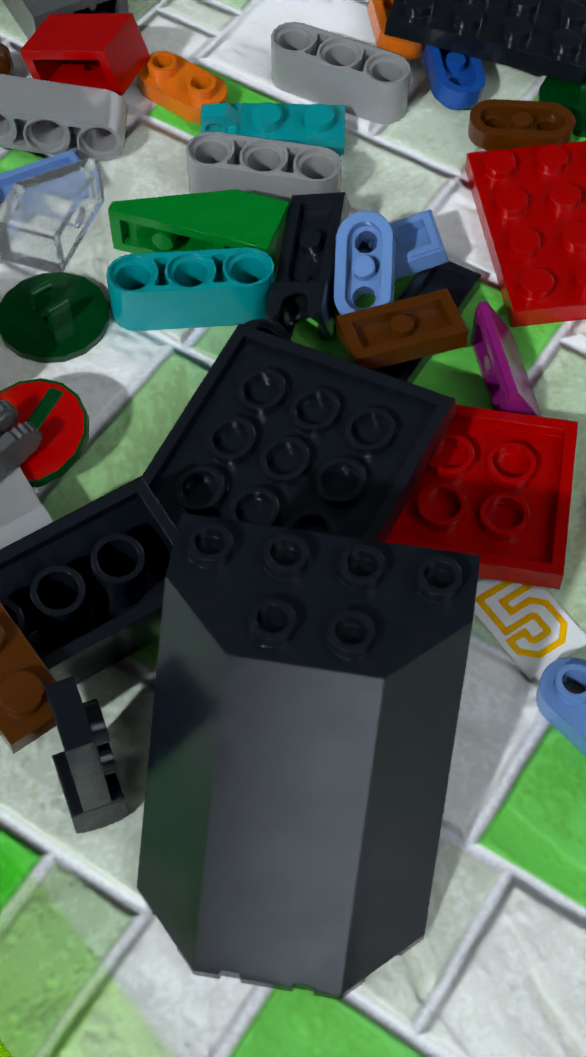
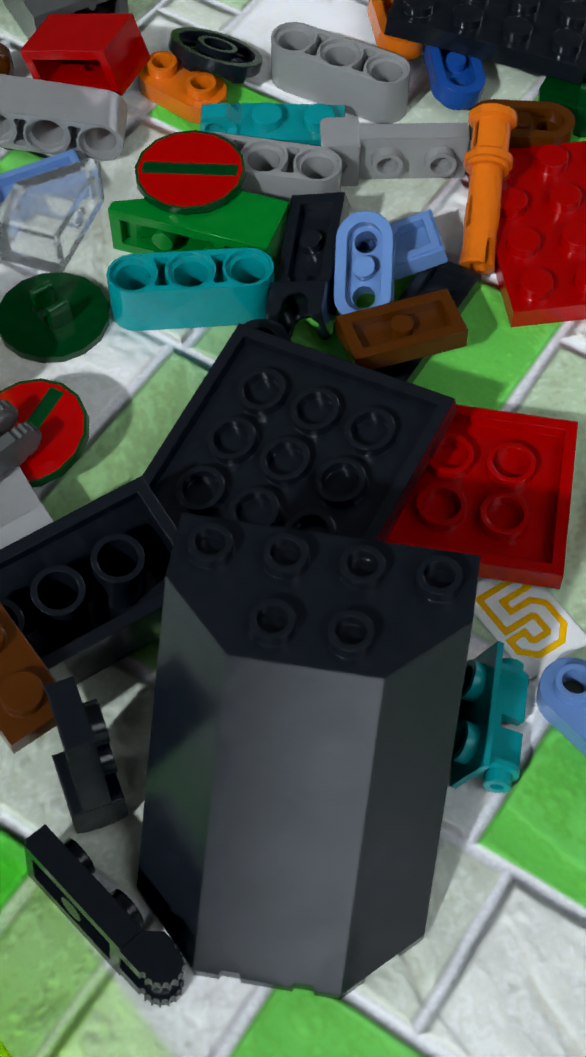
magenta slope [471,301,542,417] -> none
none -> black hinge [24,824,186,1008]
none -> red piece [135,130,246,215]
none -> black wheel [168,27,263,84]
none -> light grey plate [320,117,470,186]
none -> teal hinge [449,641,529,793]
none -> orange pin [459,103,518,275]

